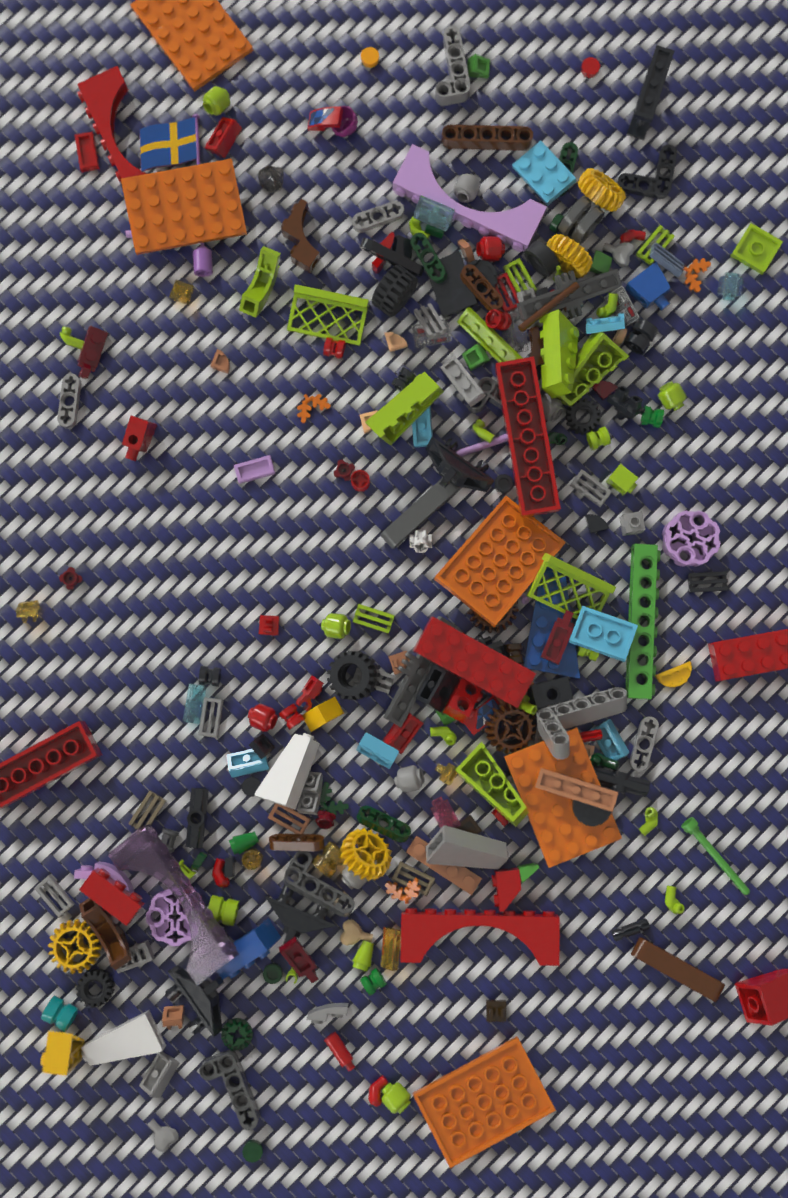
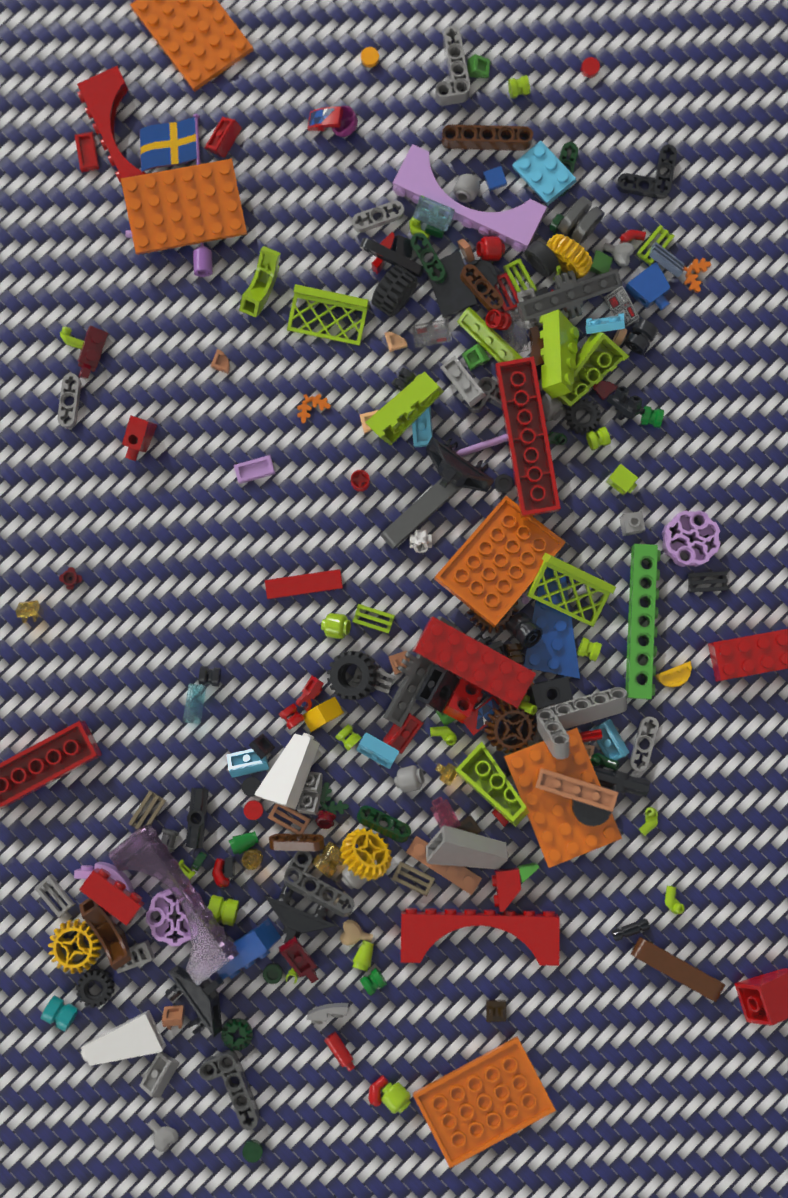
yellow wedge [41,1031,85,1076] -> none
clear yellow tile [169,280,194,305] -> none
light grey tile [198,697,224,738] -> none
lime head [203,86,230,116] -> none
red head [248,704,278,732] -> none
clear smoke piece [258,165,284,193] -> none
red tile [259,615,280,636] -> none
reddish brown arch [281,199,321,274] -> none
red wheel [323,337,346,359] -> none
dark red plate [333,460,355,481] -> none
clear yellow tile [381,927,401,971] -> none
orange animal [385,878,421,904] -> none
light grey tile [414,303,447,340] -> none
lime arm [472,419,495,443] -> none
reddish brown bar [518,282,580,332] -> none
dark red hinge [541,610,574,665] -> none
medium azure plate [569,606,638,662] -> none
light grey tile [570,469,612,507] -> none
yellow gear [577,168,626,212] -> none
black tile [585,514,609,534] -> none
lime arm [596,293,618,318] -> none
black fence [627,45,675,140] -> none
lime head [658,381,687,411] -> none
bright green piece [681,817,750,895] -> none
clear light blue head [717,273,744,301] -> none
lime tile [731,223,783,275] -> none
none -> red tile [244,800,264,820]
none -> red tile [265,569,343,599]
none -> lime wheel [335,724,362,751]
none -> blue tile [483,166,507,191]
none -> black wheel [506,612,543,648]
none -> lime wheel [508,75,530,98]

